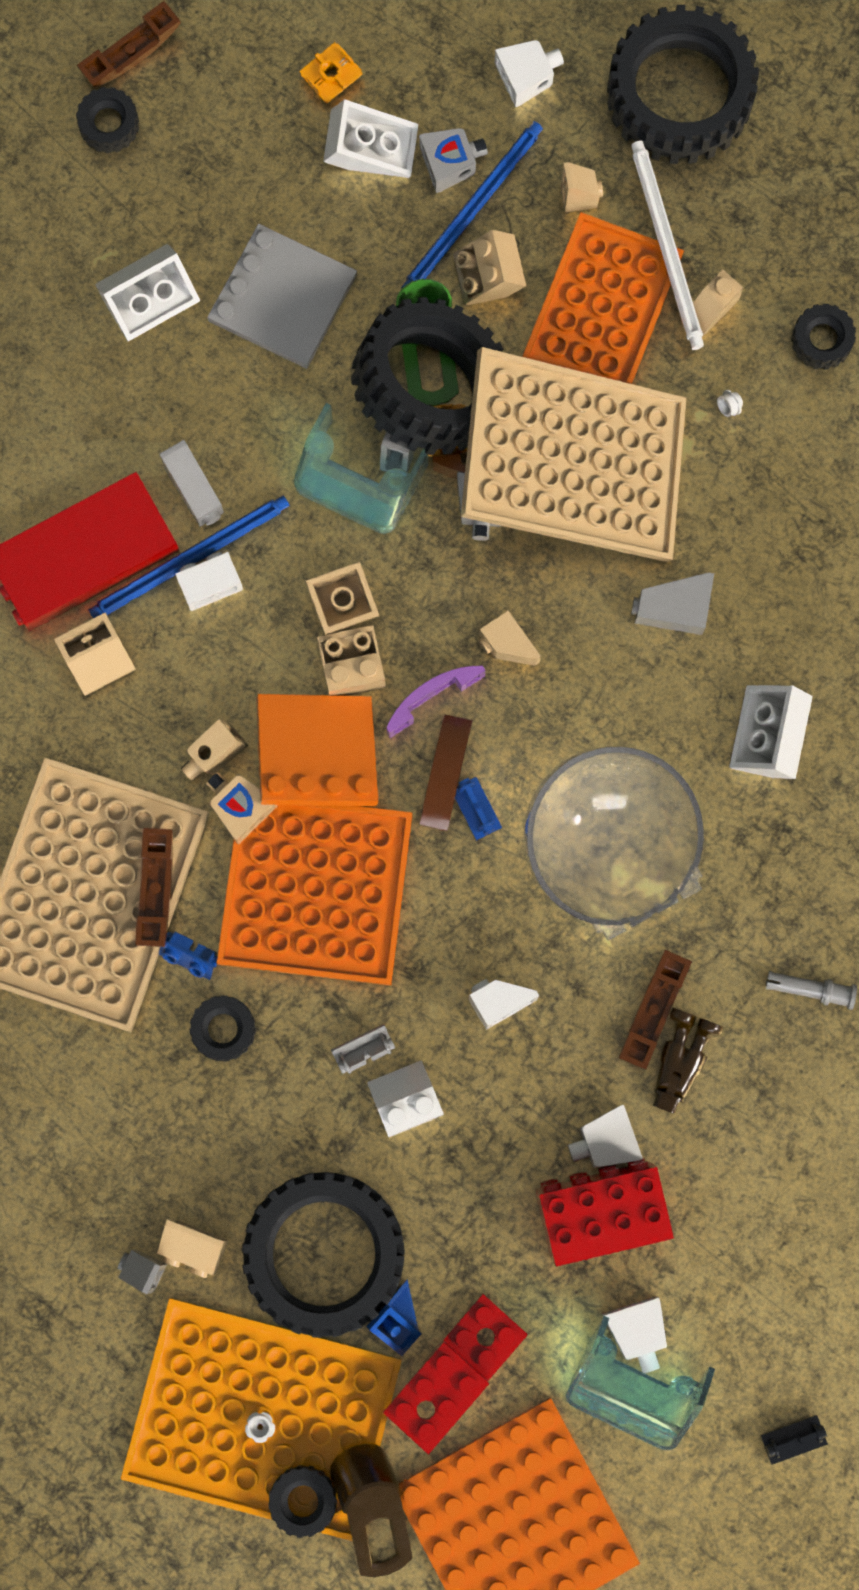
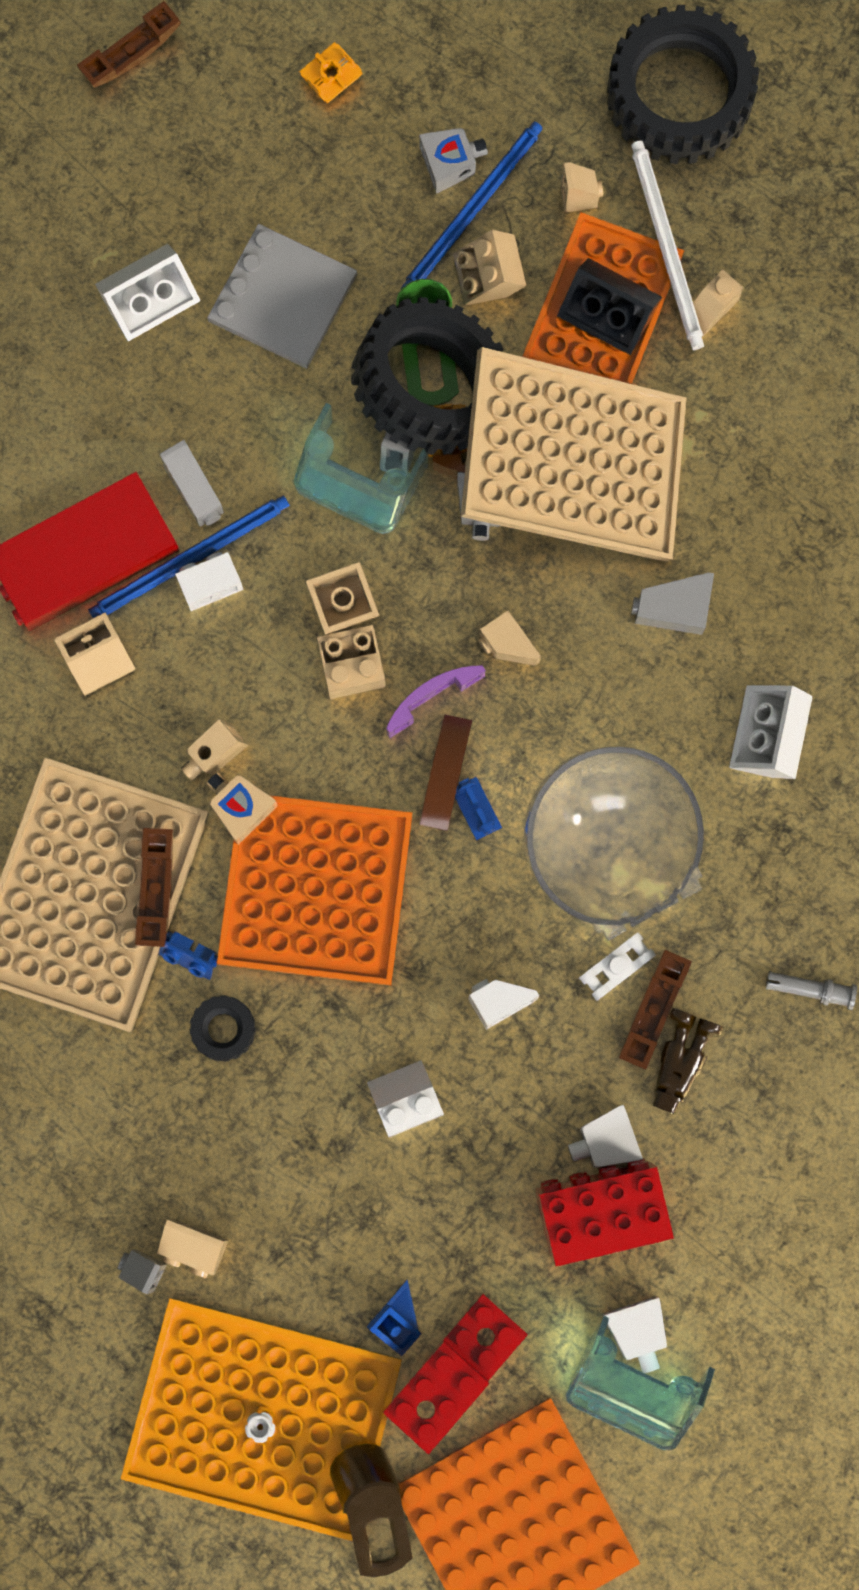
black tyre [76,87,139,153] -> none
black tyre [242,1172,405,1338] -> none
orange plate [256,694,378,806] -> none
black tyre [268,1465,337,1538] -> none
white slope [323,99,419,178] -> none
light grey hinge [331,1024,395,1074] -> none
white torso [494,40,564,107] -> none
white plate [717,390,743,417] -> none
black hinge [760,1415,828,1465] -> none
black tyre [791,303,856,370] -> none
none -> black slope [557,258,662,355]
none -> white plate [579,932,656,1001]

